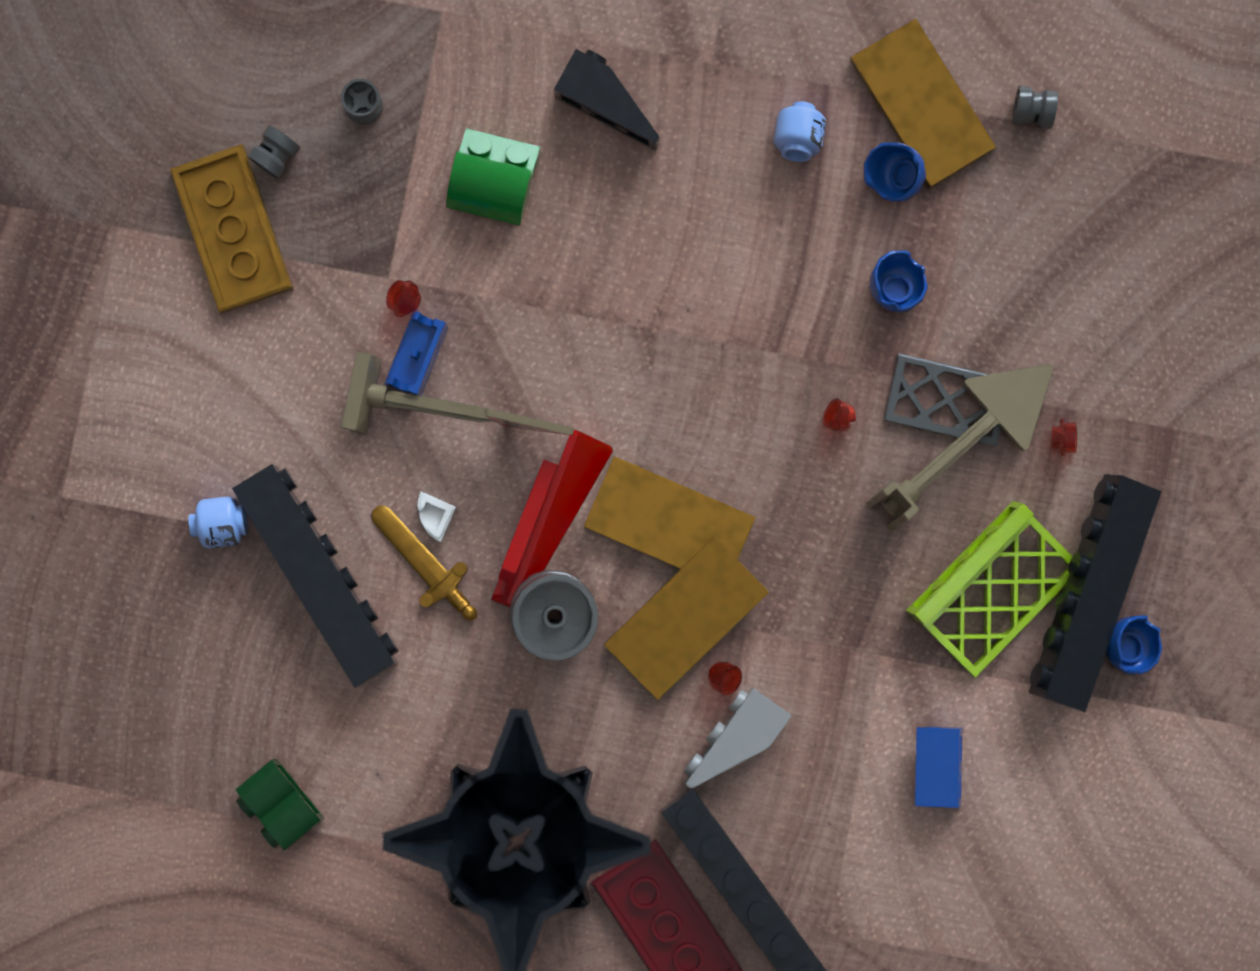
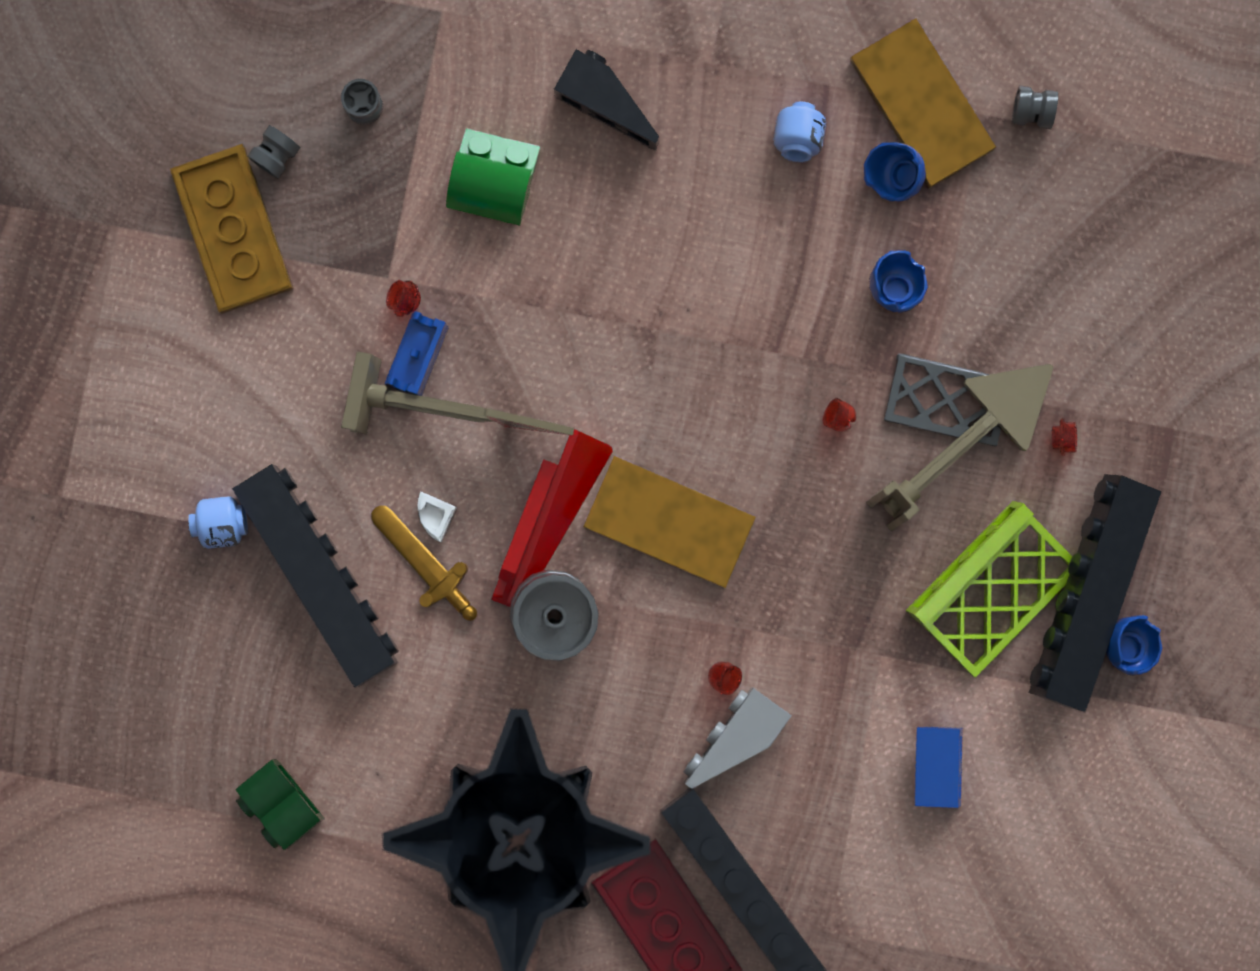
pearl gold tile [604,536,769,700] -> none

